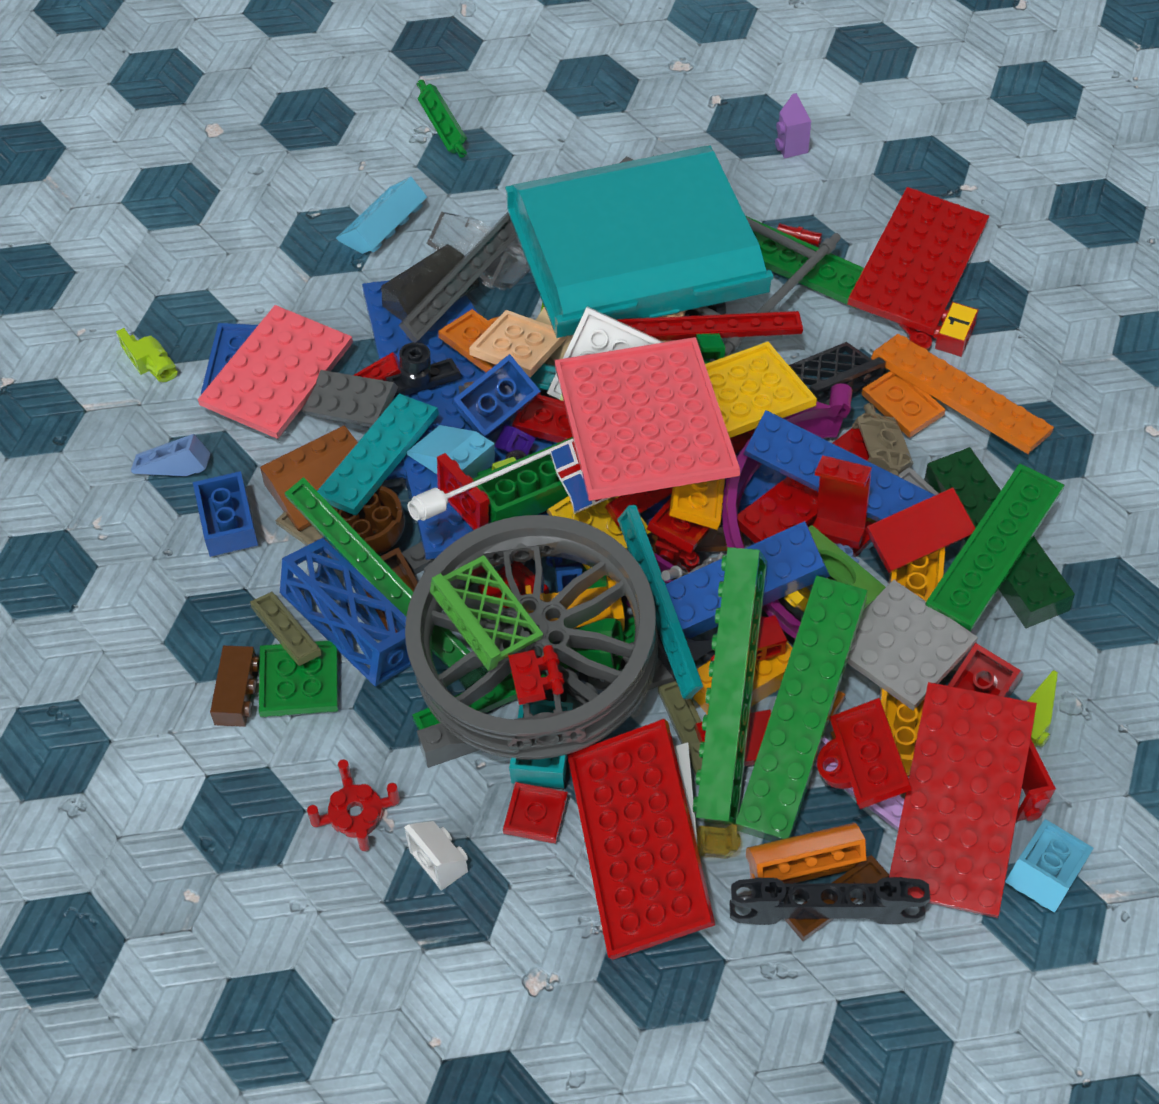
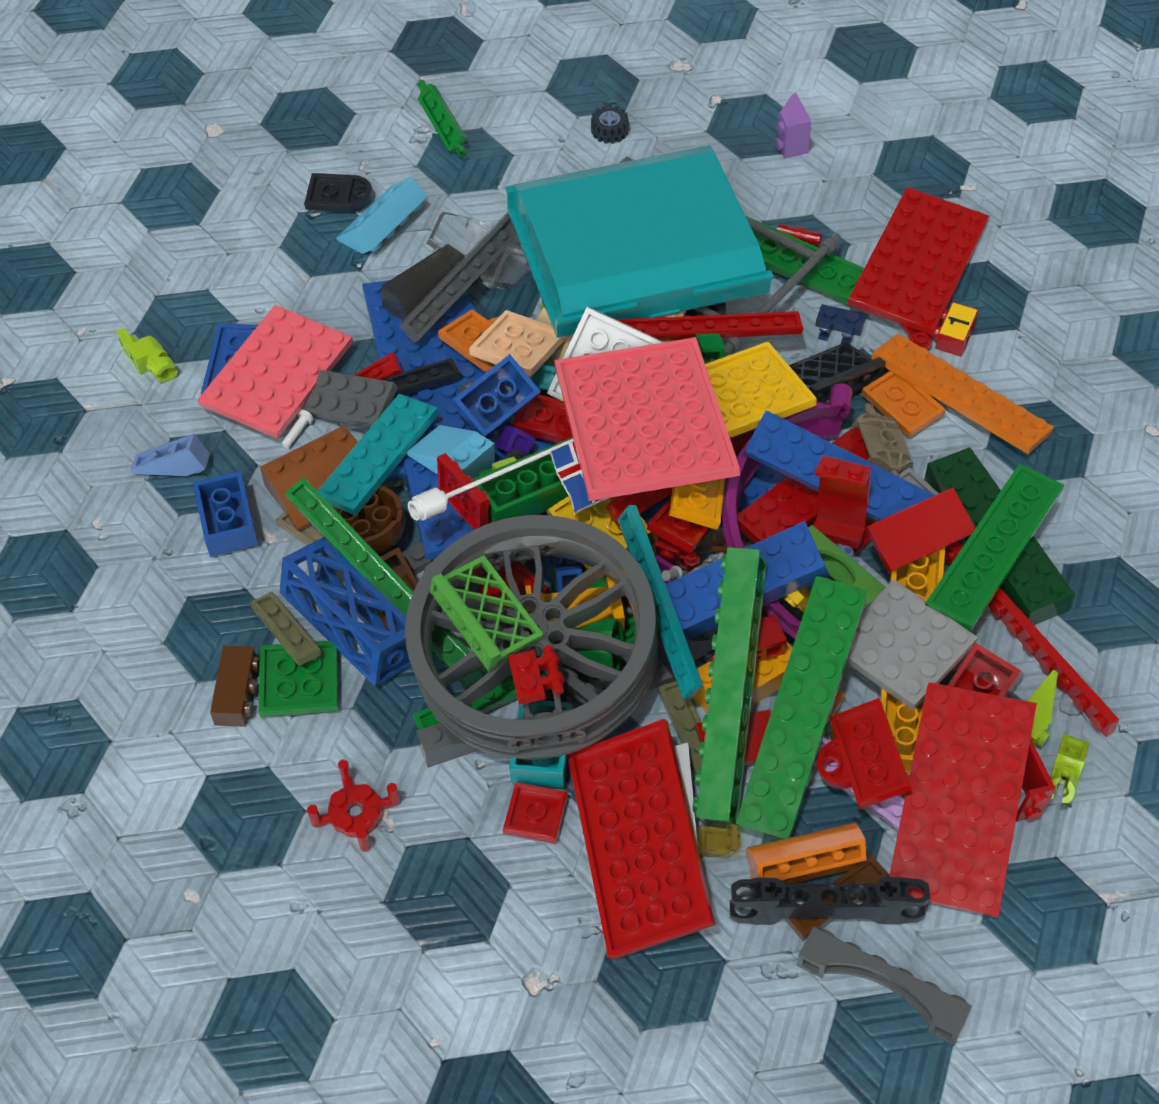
black wheel [399,342,431,388] -> none
white slope [404,821,468,891] -> none
medium azure slope [1005,819,1094,913] -> none
none -> white piece [281,410,314,449]
none -> black plate [304,173,373,212]
none -> black wheel [591,105,629,144]
none -> dark grey arch [797,927,972,1046]
none -> dark blue plate [815,304,866,344]
none -> red plate [944,542,1119,737]
none -> lime plate [1050,734,1089,803]

